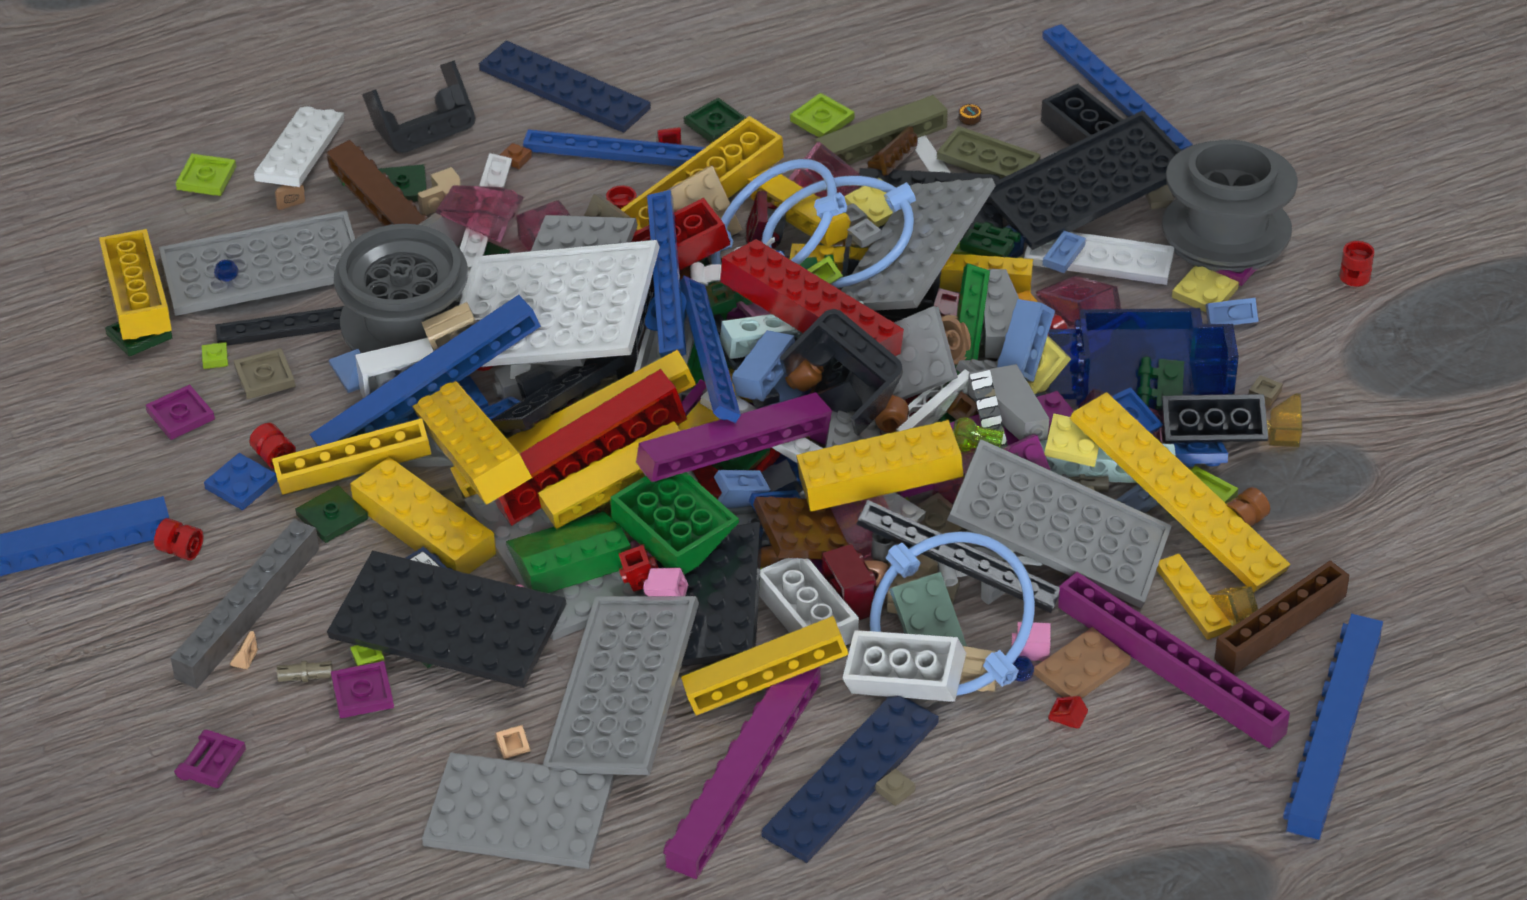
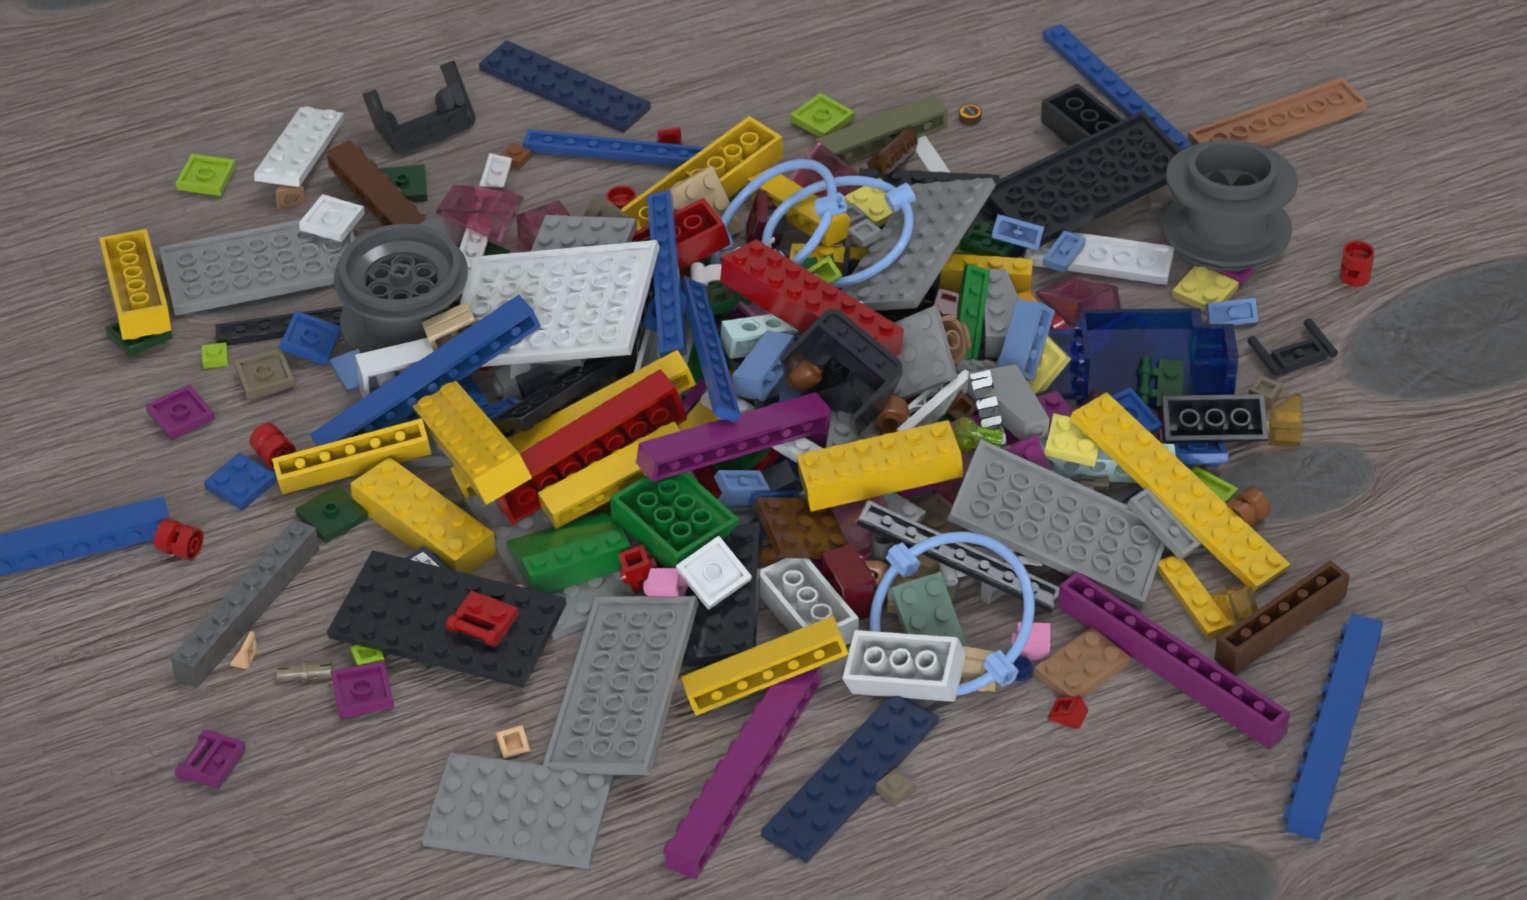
clear blue plate [214,260,239,282] -> none
tan brick [418,167,462,215] -> none
dark green plate [684,98,747,143] -> none
olive plate [937,126,1041,179] -> none
none -> blue plate [279,310,341,366]
none -> white plate [299,194,365,242]
none -> red plate [446,591,519,647]
none -> white plate [676,536,752,610]
none -> medium blue slope [991,214,1044,251]
none -> light grey plate [1127,488,1201,561]
none -> nougat plate [1187,77,1368,146]
none -> black plate [1247,318,1338,376]

